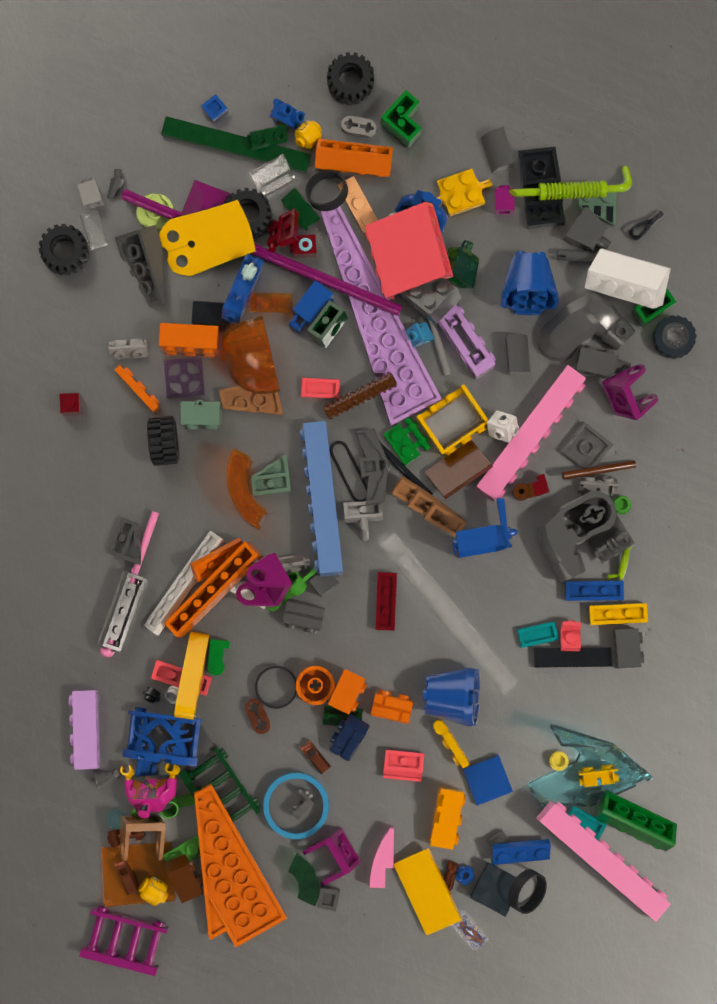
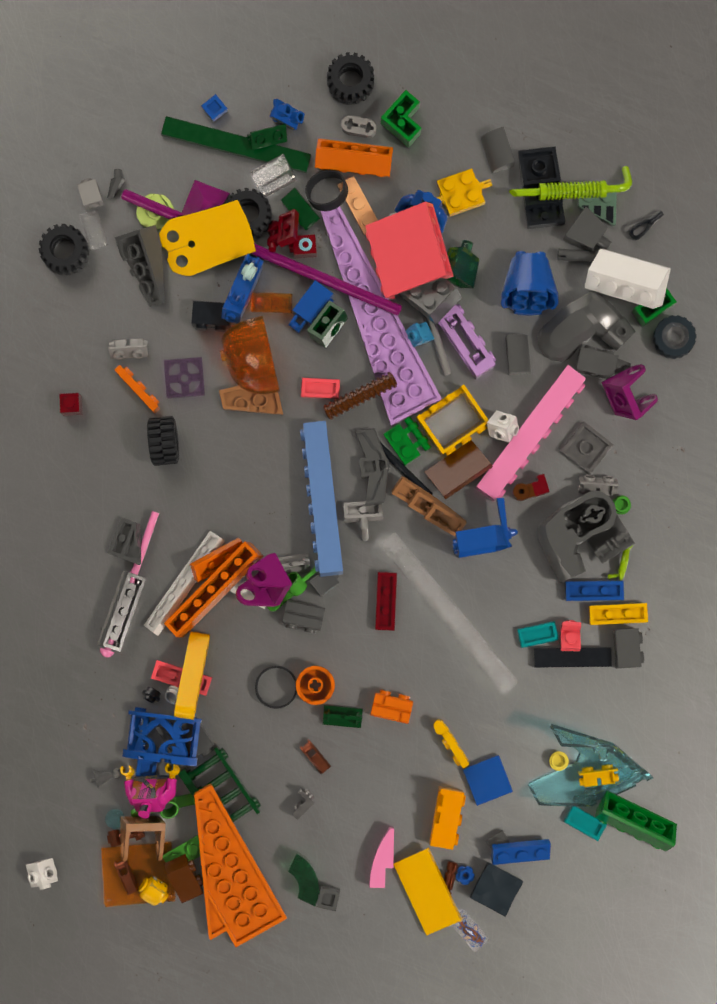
lavender brick [69,690,100,770] -> none
magenta fence [79,906,169,976] -> none
orange brick [159,323,221,358] -> none
sand green brick [181,400,222,430] -> none
green leg [208,639,231,676] -> none
clear orange fence [227,448,268,530] -> none
copper beam [245,699,271,734] -> none
sand green wing [251,455,291,497] -> none
dark azure piece [263,772,329,839] -> none
yellow head [294,121,322,149] -> none
magenta hose [302,828,361,886] -> none
orange brick [328,669,367,714] -> none
dark blue brick [329,714,370,761] -> none
black piece [330,441,368,502] -> none
coral plate [383,749,424,782] -> none
blue cone [423,668,480,727] -> none
magenta brick [494,185,515,215] -> none
black tyre [508,869,547,914] -> none
bright pink brick [536,801,671,922] -> none
reddish brown bar [562,460,636,480] -> none
none -> white brick [26,858,58,890]

